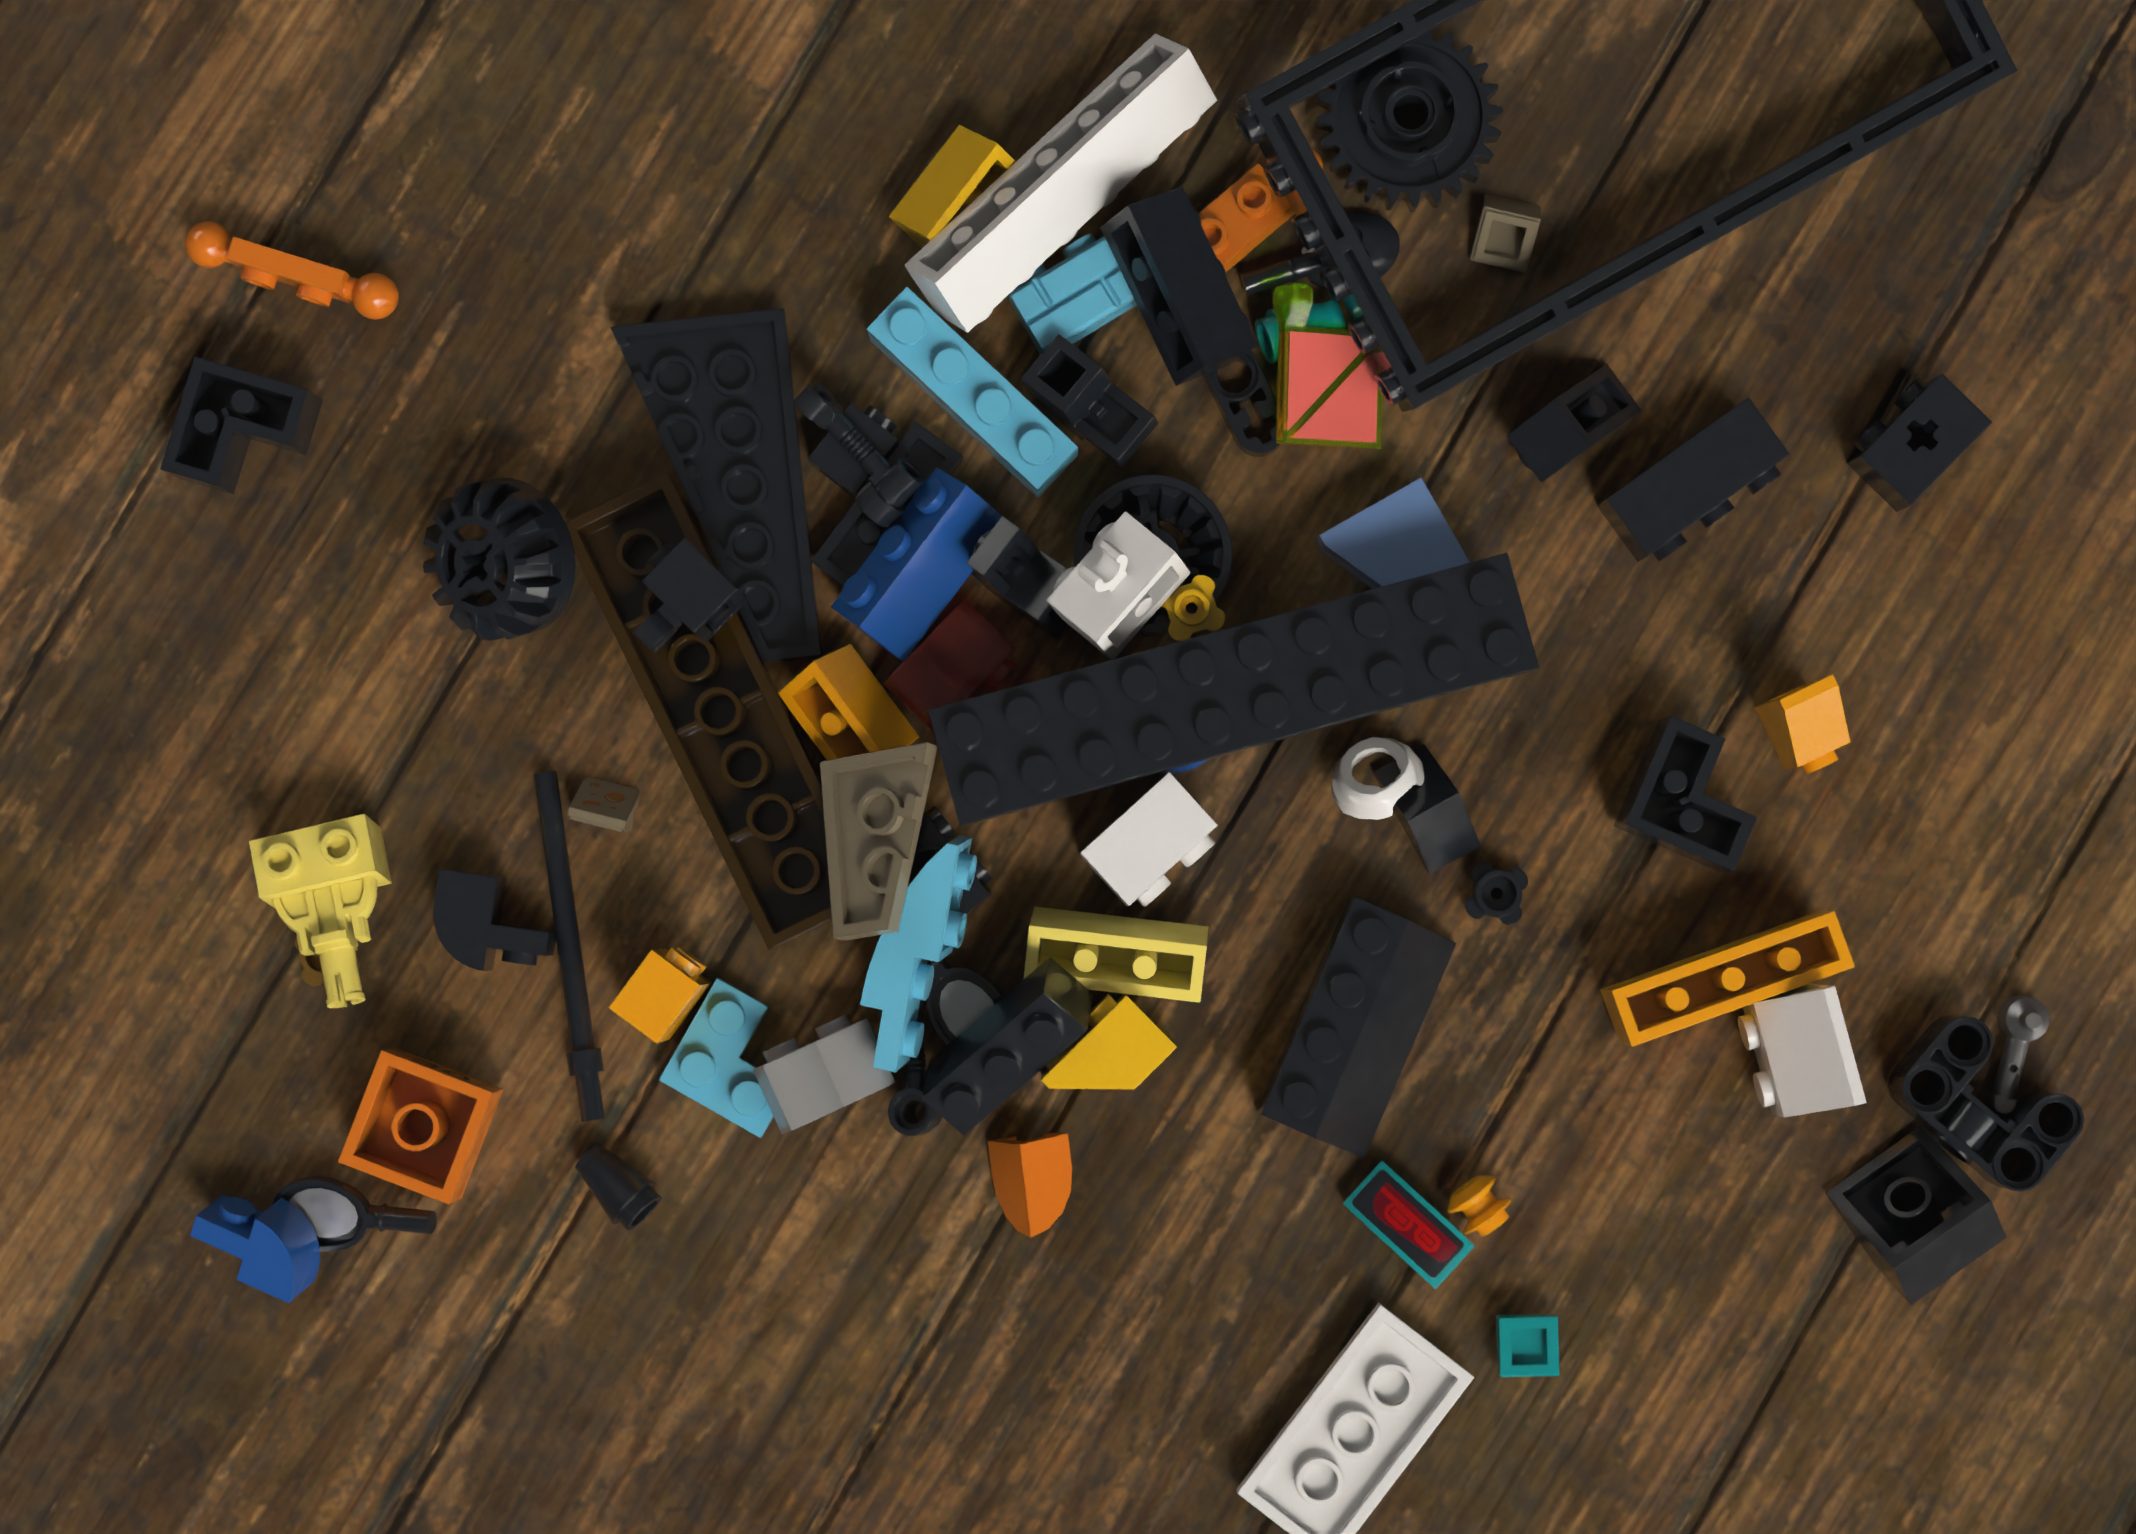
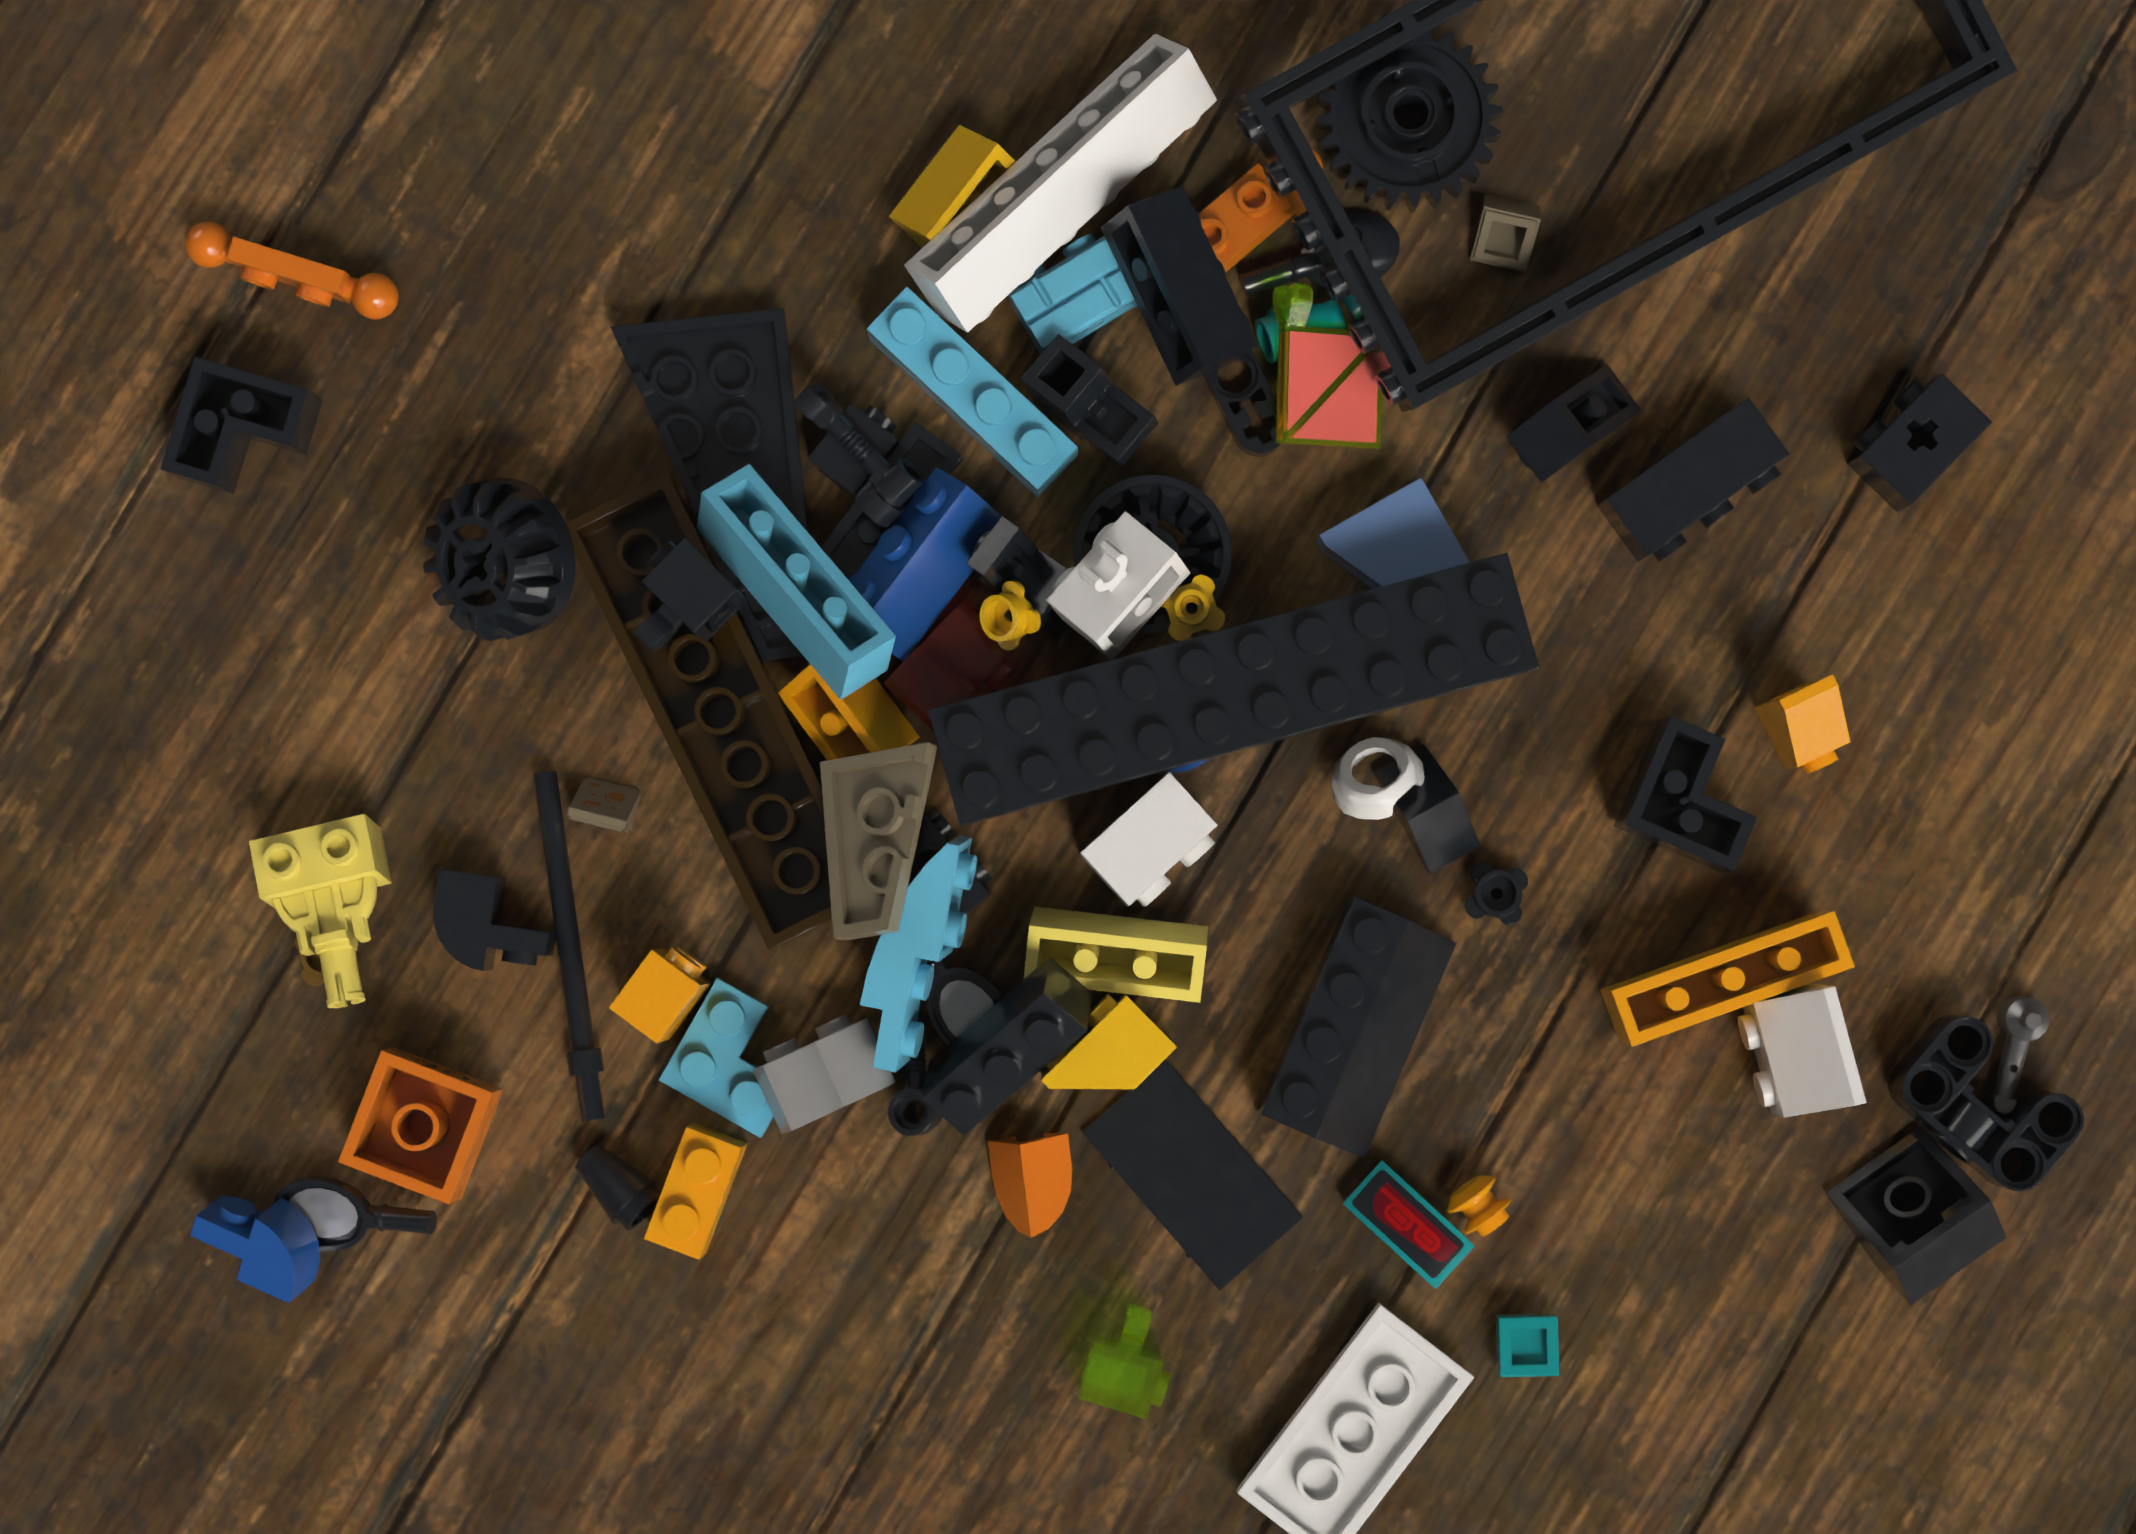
none -> light orange brick [644,1123,748,1260]
none -> medium azure brick [697,464,896,700]
none -> yellow plate [980,580,1041,651]
none -> clear neon green brick [1078,1303,1171,1419]
none -> black window [1082,1059,1303,1291]

